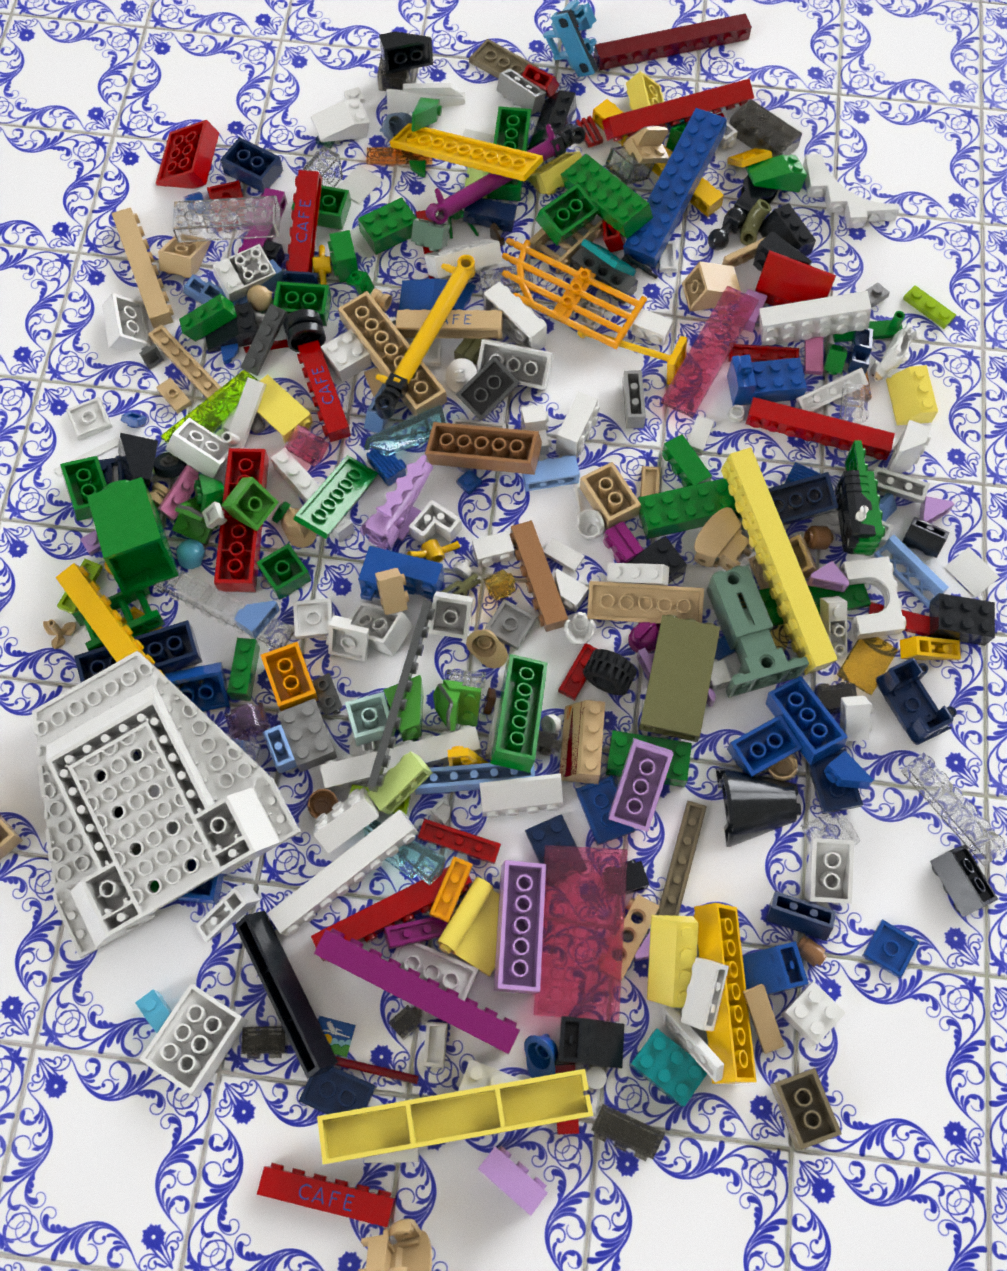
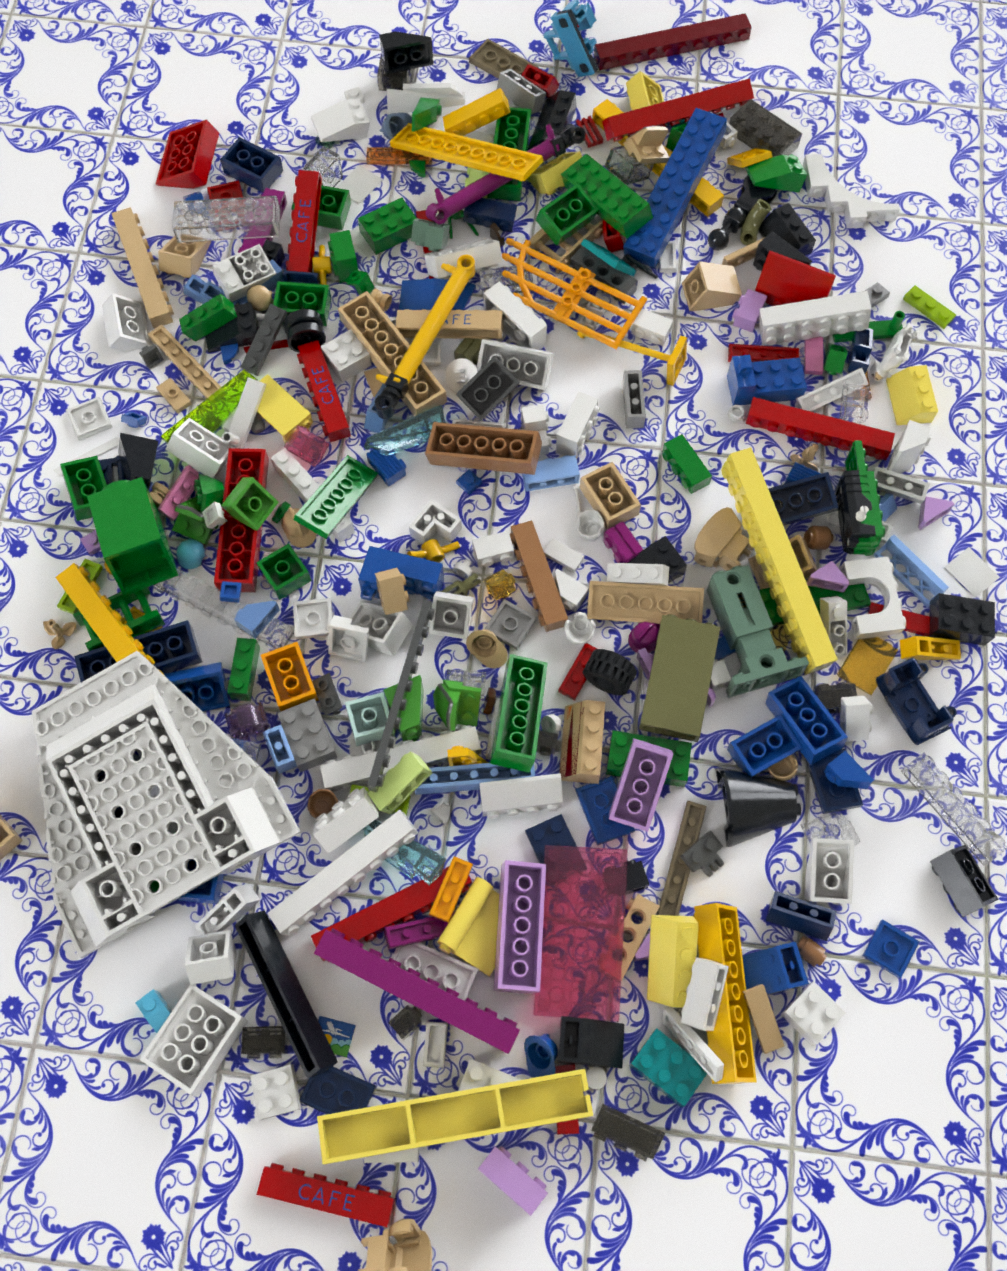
black wheel [153,452,187,478] -> none
dark red bar [335,1056,419,1084] -> none
lavender piece [360,455,433,550] -> none
red plate [418,818,501,865] -> none
green brick [638,478,742,540] -> none
tan tile [640,466,660,497] -> none
clear pink plate [661,285,759,418] -> none
white tile [688,415,714,453] -> none
dark tan brick [770,1068,842,1150] -> none
black brick [902,517,950,558] -> none
none -> white brick [185,930,236,985]
none -> blue plate [220,581,242,603]
none -> white plate [250,1064,302,1120]
none -> yellow brick [443,88,510,136]
none -> dark grey hinge [680,830,724,877]
none -> tan plant [790,444,819,472]

